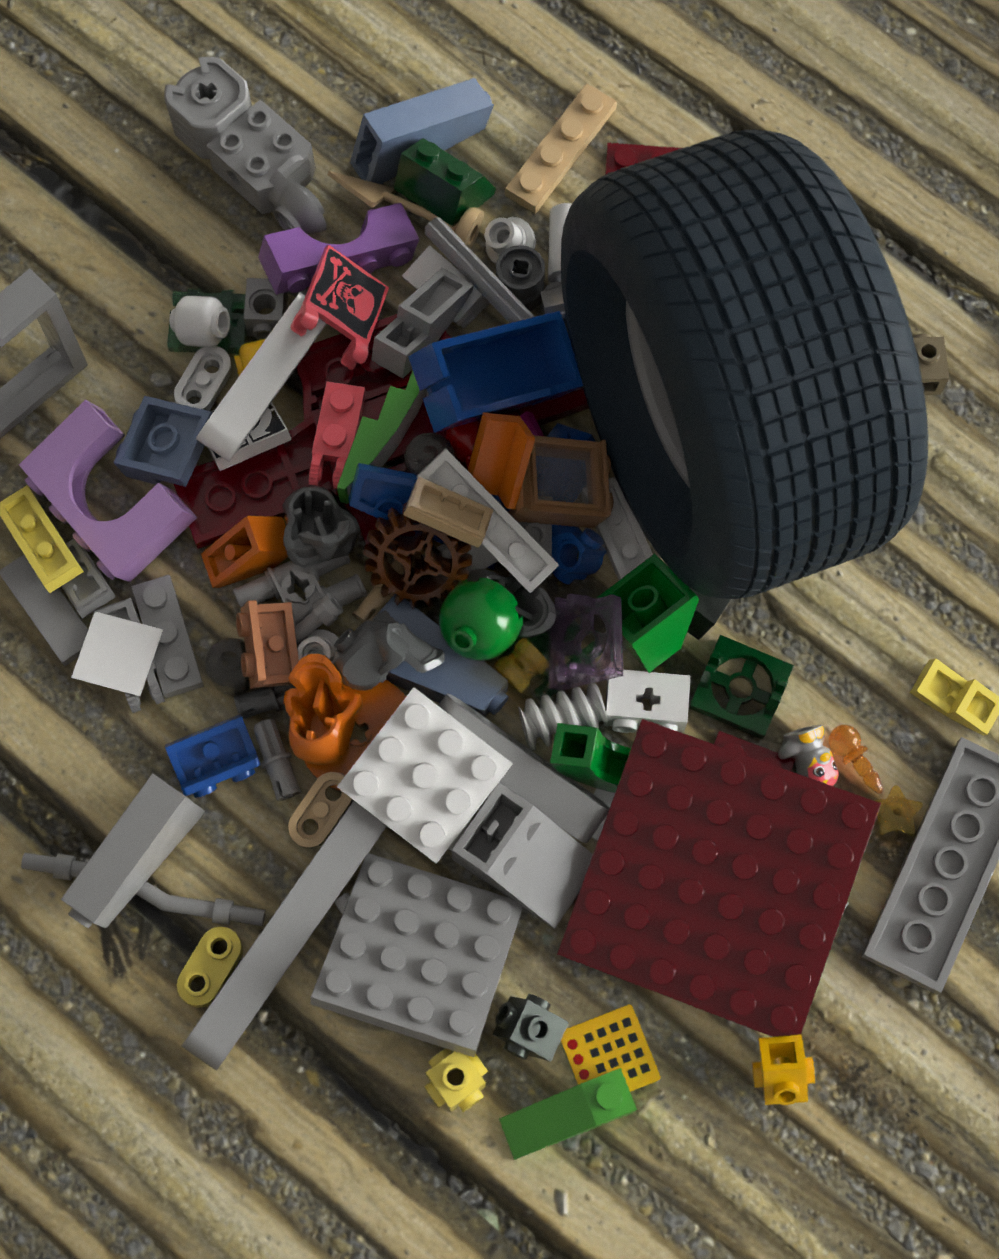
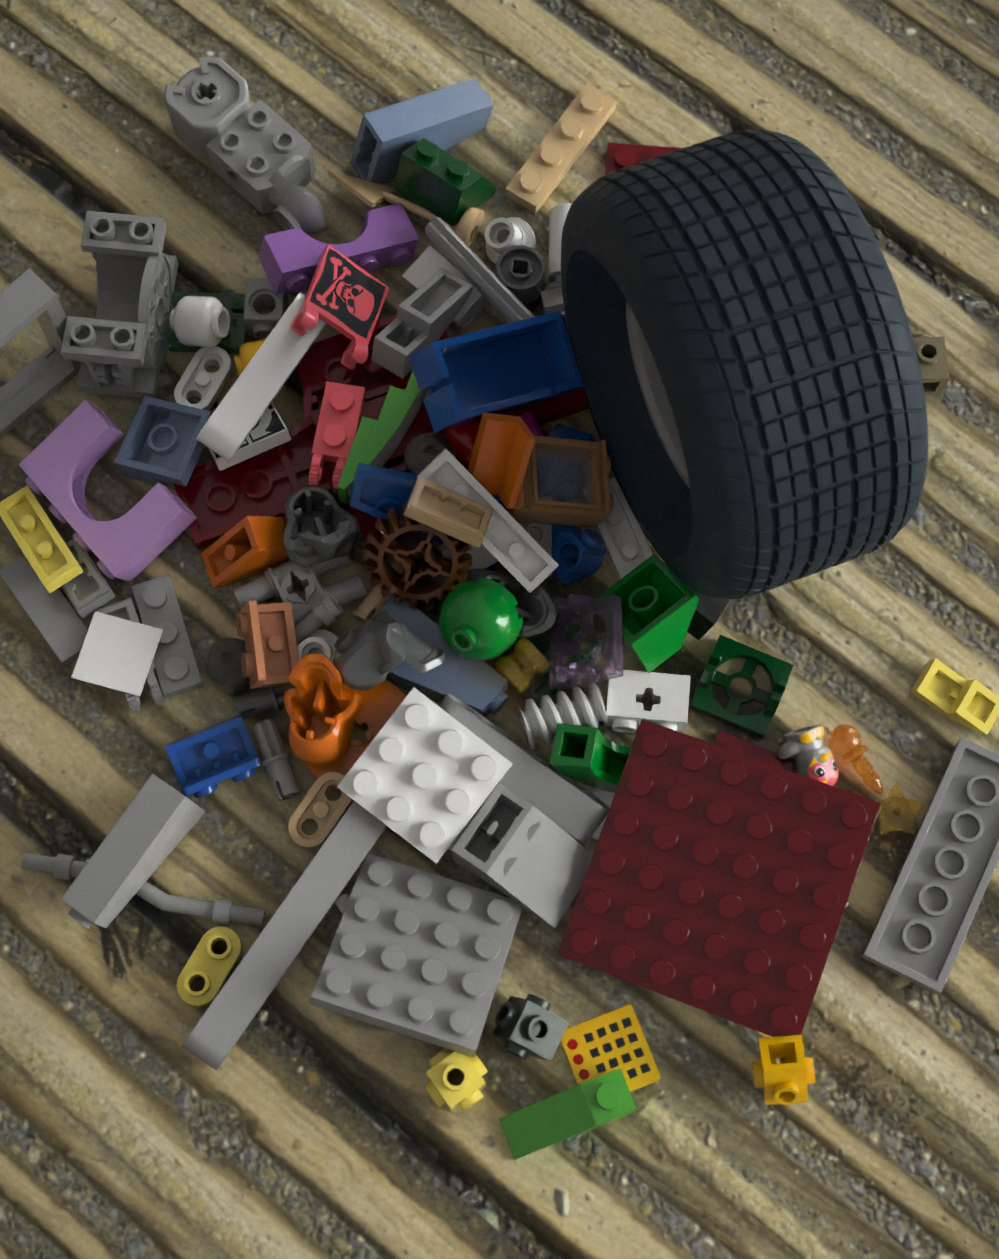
none -> light grey piece [61,211,178,398]

